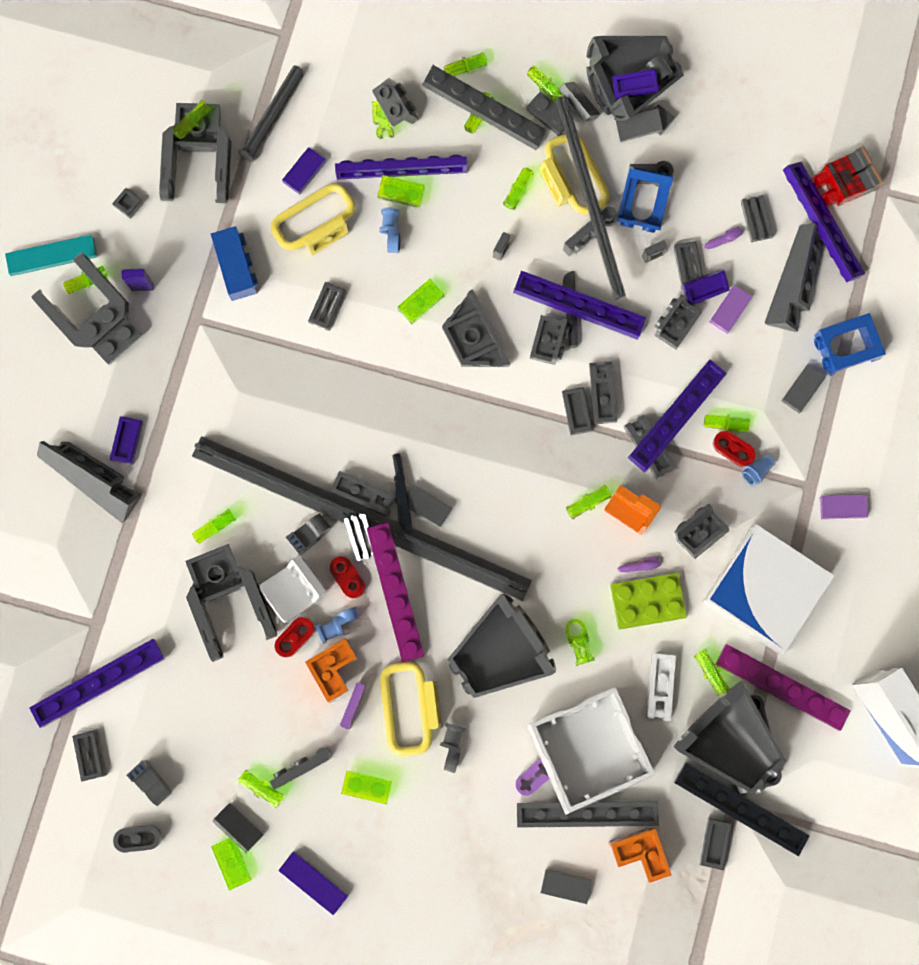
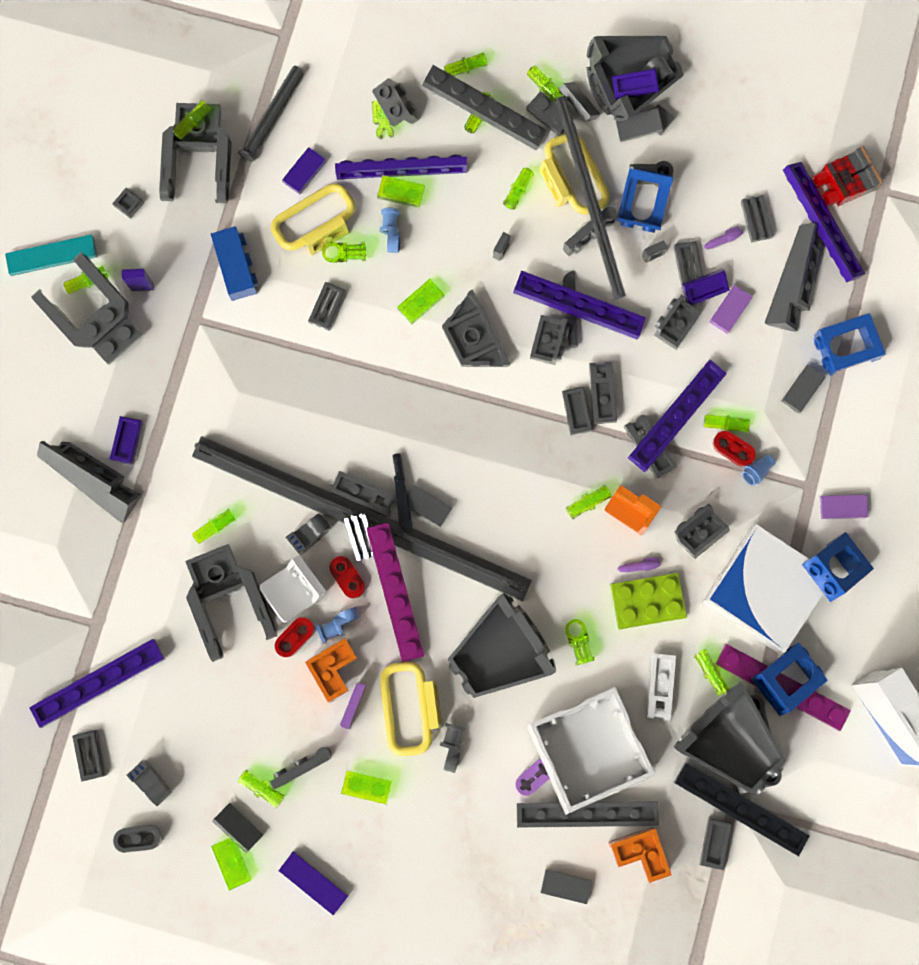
none -> clear neon green connector [321,241,366,263]
none -> blue panel [751,643,828,717]
none -> blue panel [802,532,874,602]

